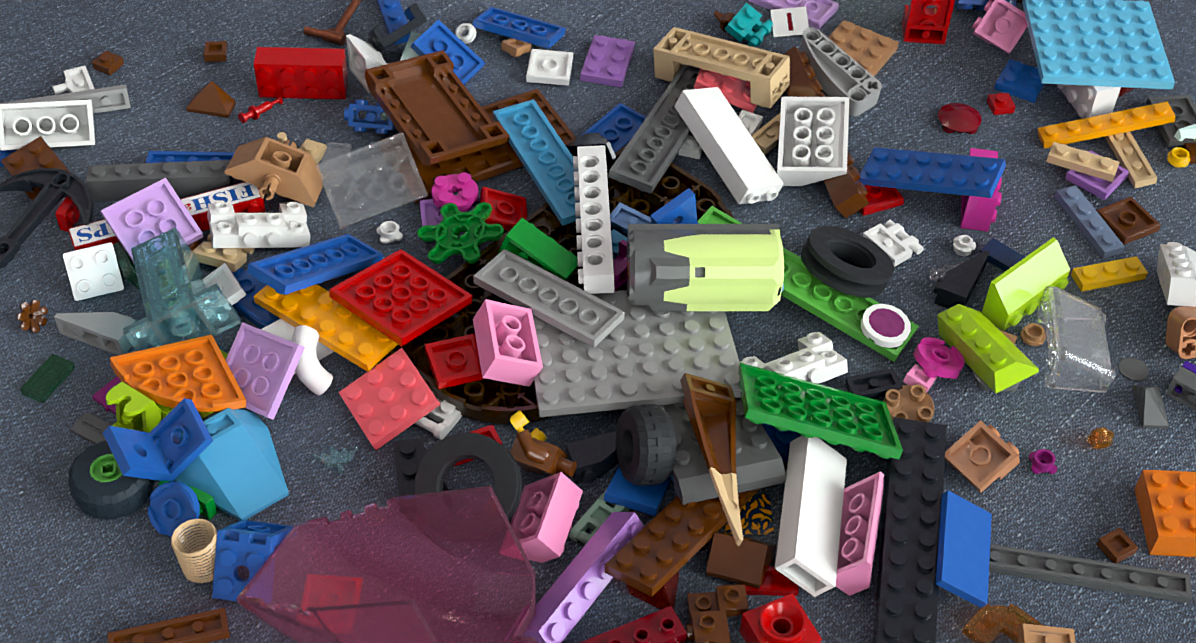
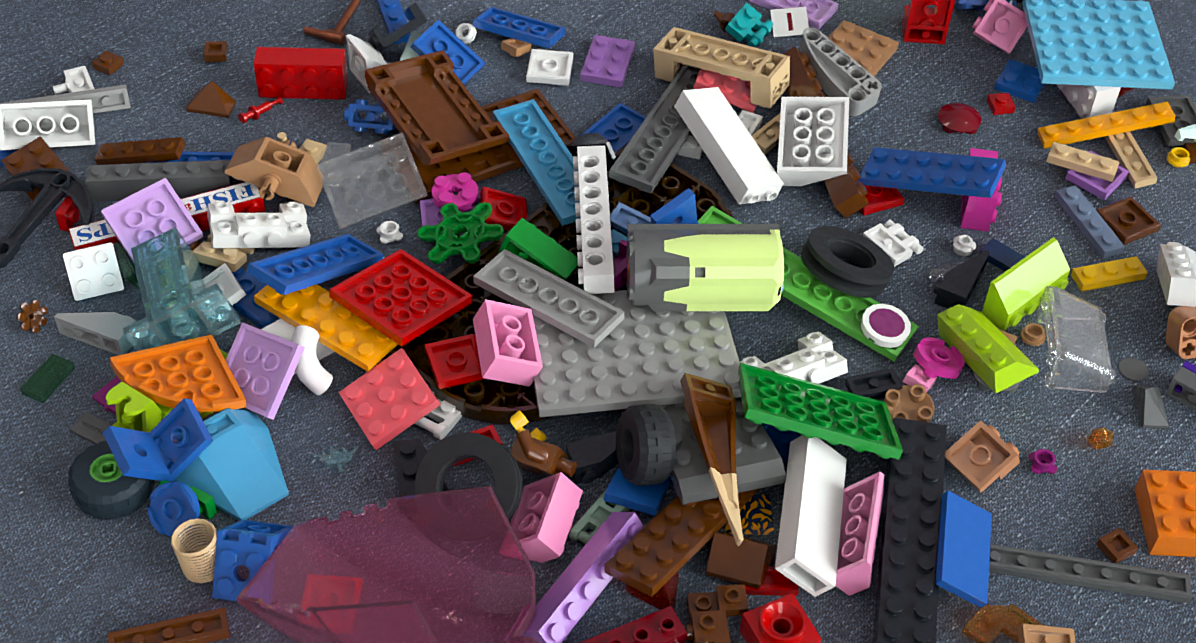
none -> reddish brown plate [94,137,186,165]

